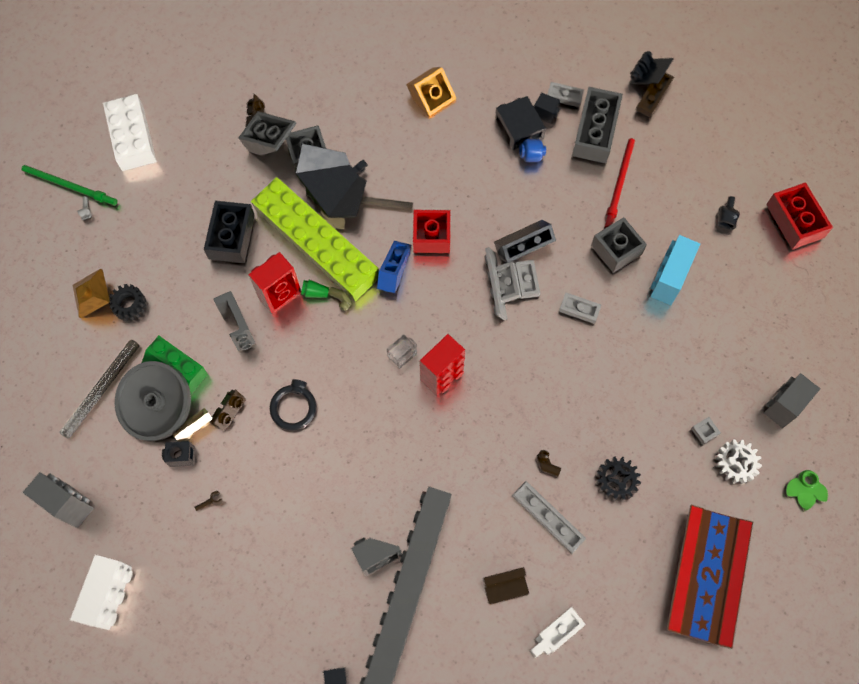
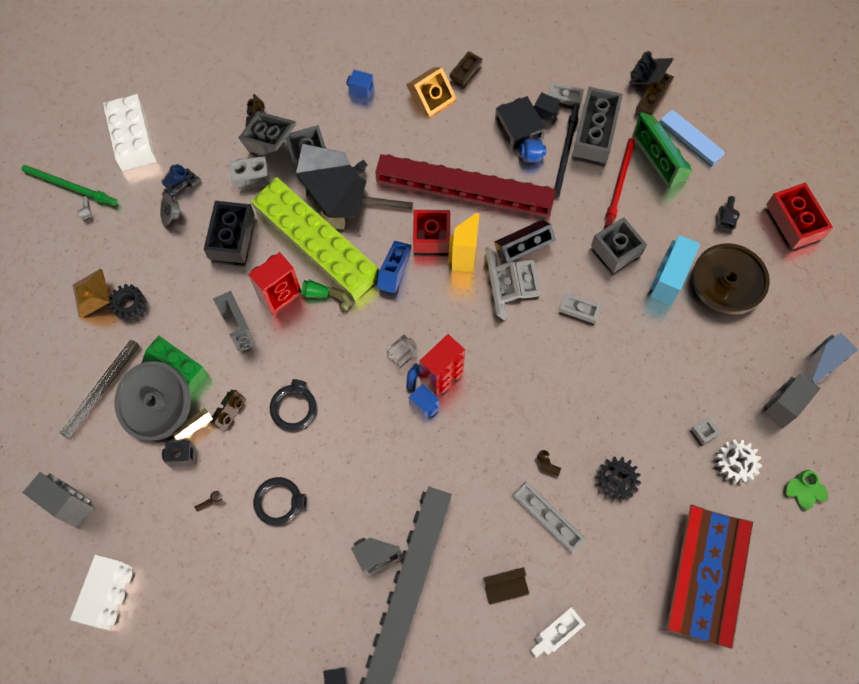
none -> dark grey piece [160,193,180,226]
none -> dark blue cone [162,164,186,188]
none -> black hinge [162,168,201,201]
none -> light grey brick [229,157,270,189]
none -> black piece [253,477,307,526]
none -> blue brick [346,69,374,98]
none -> dark red brick [375,154,556,216]
none -> blue arm [406,363,420,389]
none -> blue brick [408,384,439,419]
none -> yellow slope [448,213,480,273]
none -> dark brown plate [450,51,483,86]
none -> black bar [554,105,580,197]
none -> green slope [633,113,692,188]
none -> light blue tile [660,109,725,166]
none -> dark brown dish [692,243,770,315]
none -> sand blue slope [804,333,858,384]

